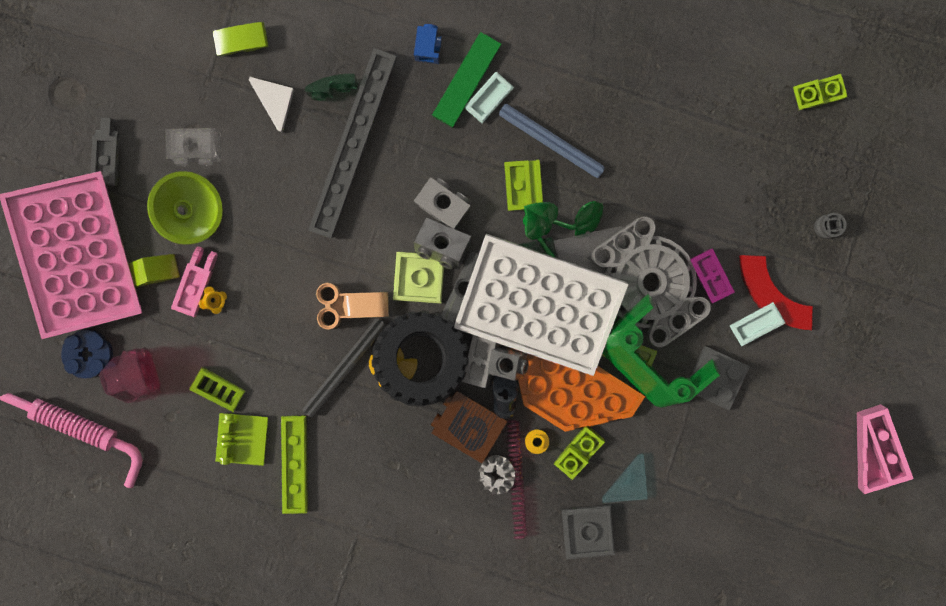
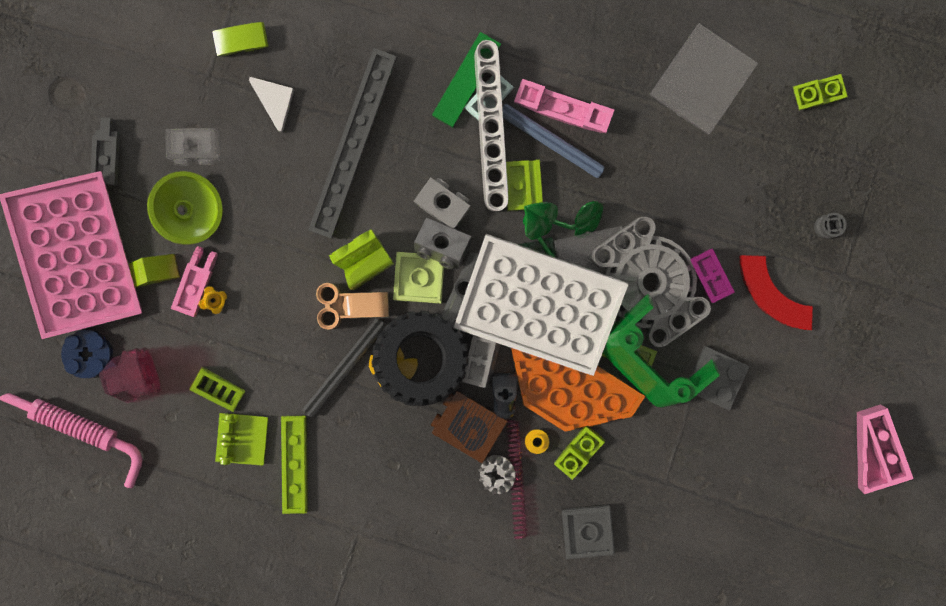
clear green slope [305,74,357,101] -> none
blue brick [414,24,442,64] -> none
dark grey brick [487,346,529,381] -> none
clear light blue tile [602,453,648,503] -> none
light aqua tile [729,302,785,346] -> none
none -> lime piece [329,230,394,291]
none -> white beam [474,40,508,212]
none -> bright pink slope [514,79,614,134]
none -> clear piece [649,23,758,135]

